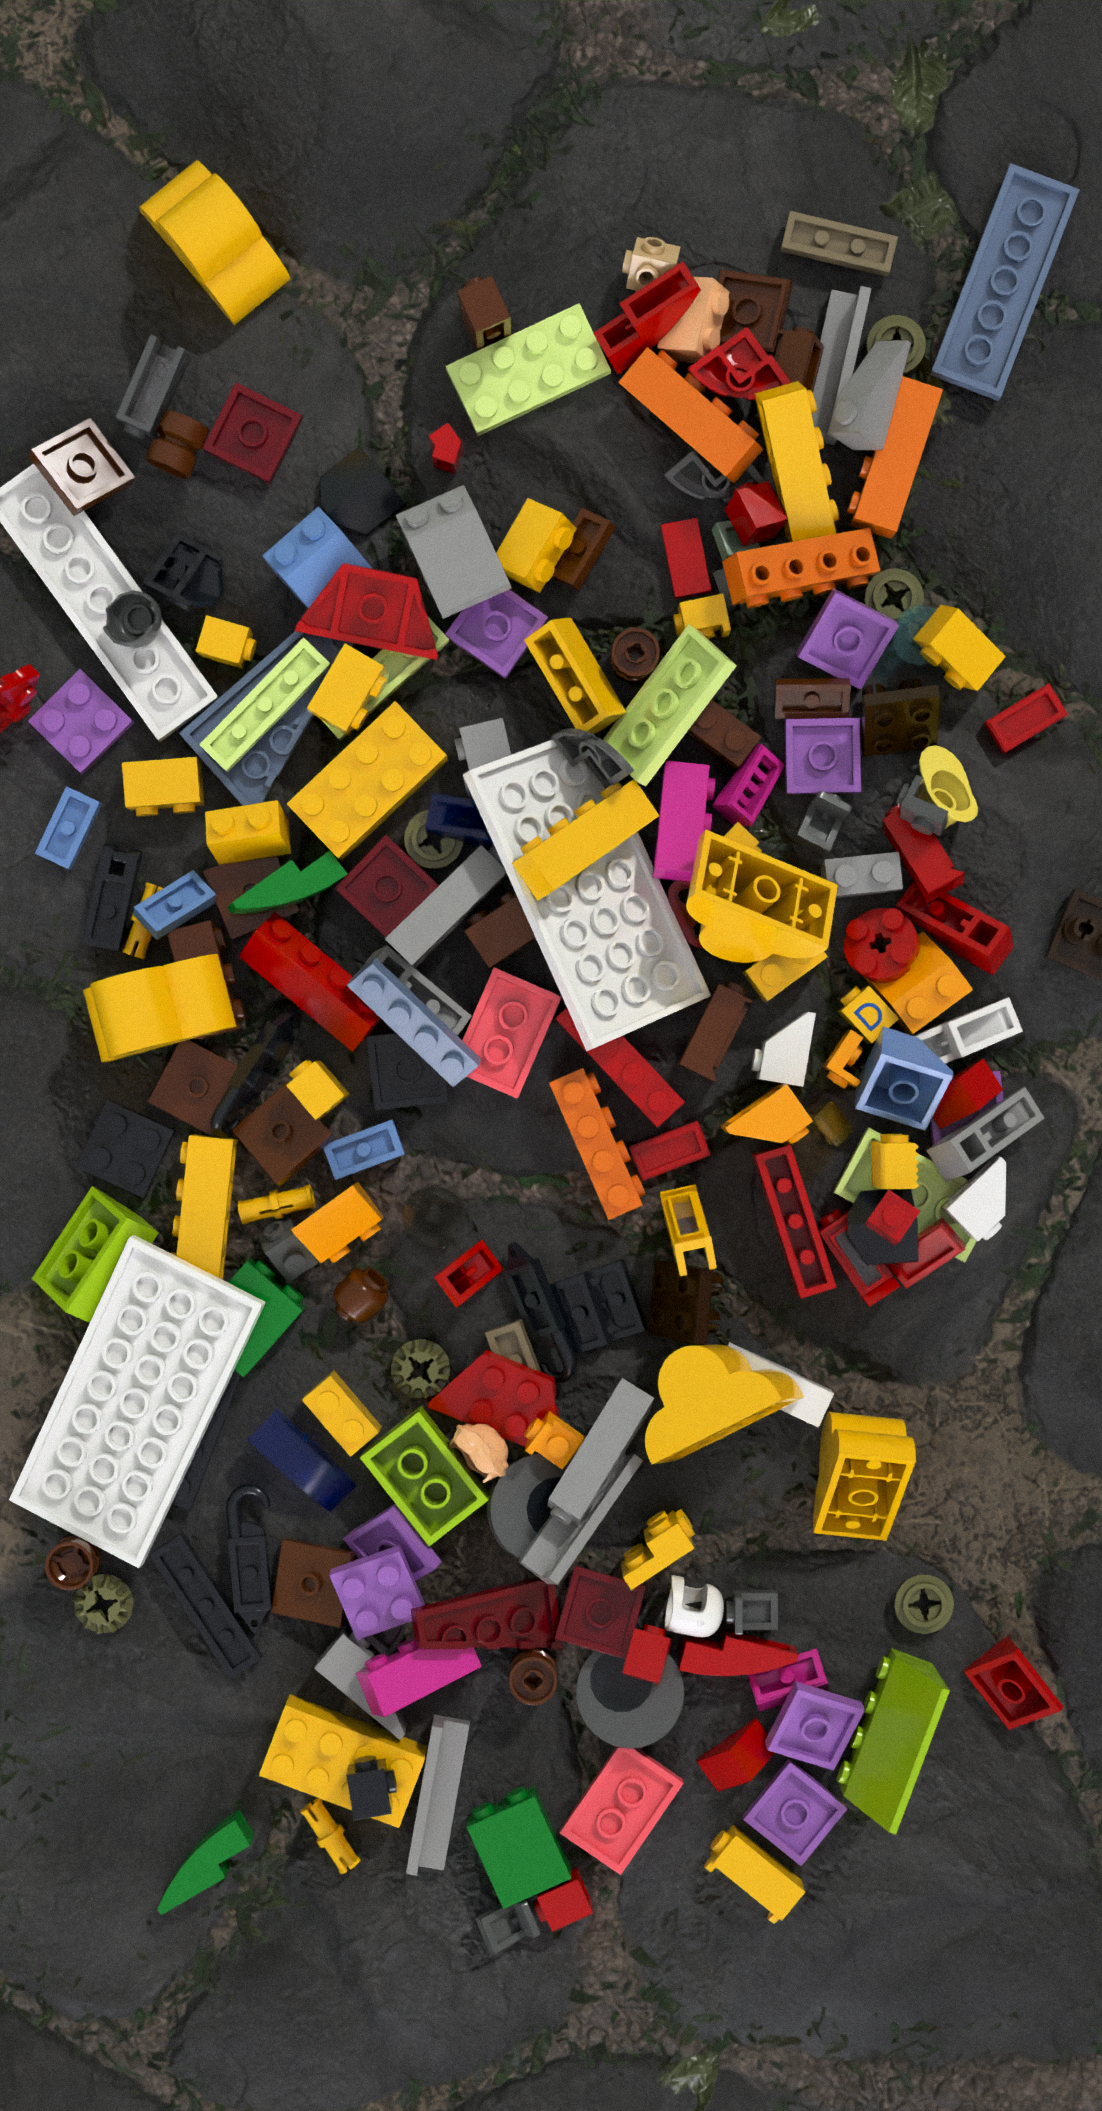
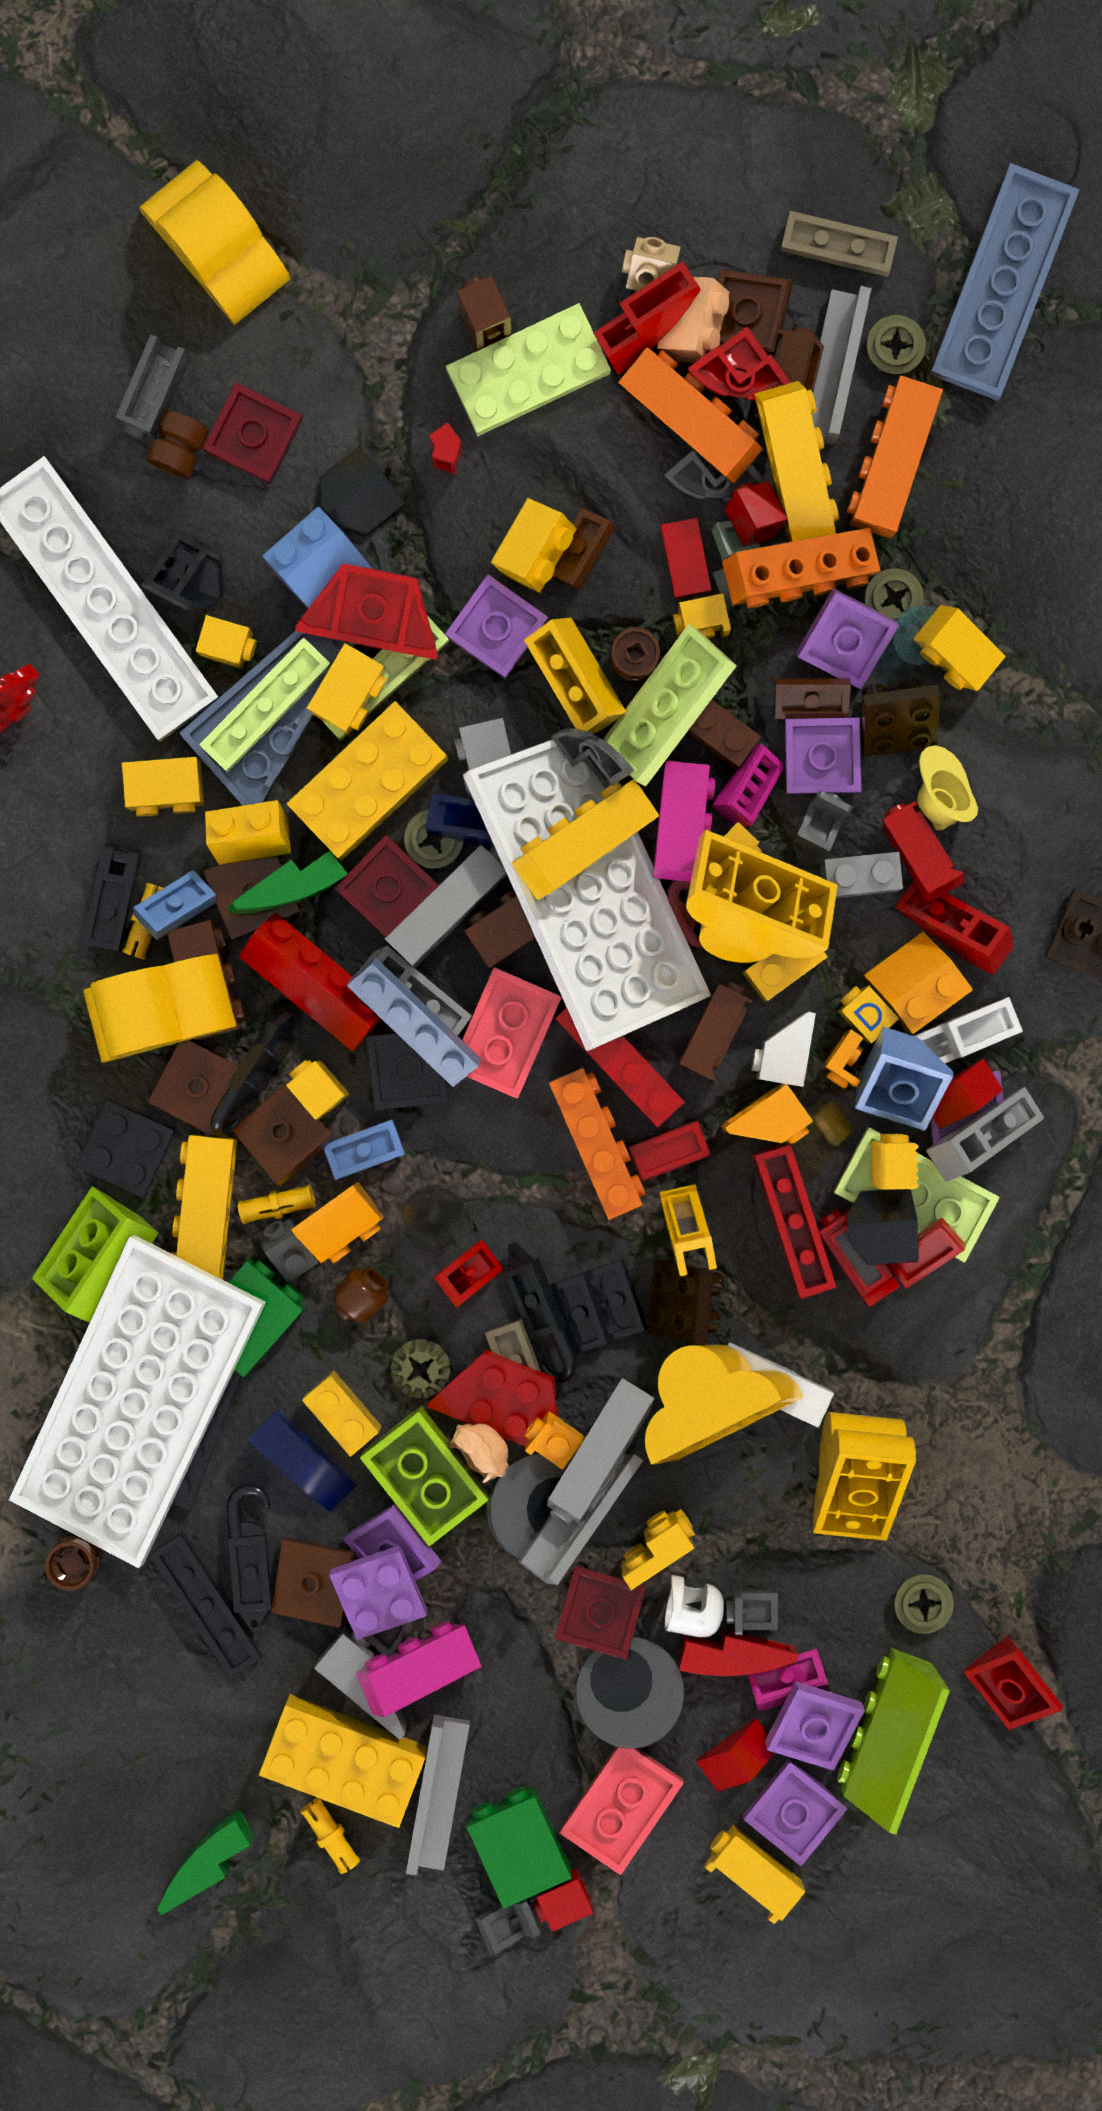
plate [28,418,135,516] -> none
medium lavender plate [28,669,135,774] -> none
medium blue plate [35,786,102,870] -> none
olive gear [73,1574,133,1634] -> none
dark grey hair [103,590,162,649] -> none
black brick [346,1756,397,1820] -> none
light grey slope [396,485,511,619] -> none
dark red wing [411,1577,563,1649] -> none
reddish brown wheel [509,1648,558,1706] -> none
red brick [622,1624,672,1685] -> none
light grey slope [828,340,911,450] -> none
red plate [844,908,920,983] -> none
red brick [864,1190,921,1246] -> none
dark grey bracket [897,775,949,836] -> none
white slope [941,1156,1007,1241] -> none
red tile [984,683,1068,754] -> none

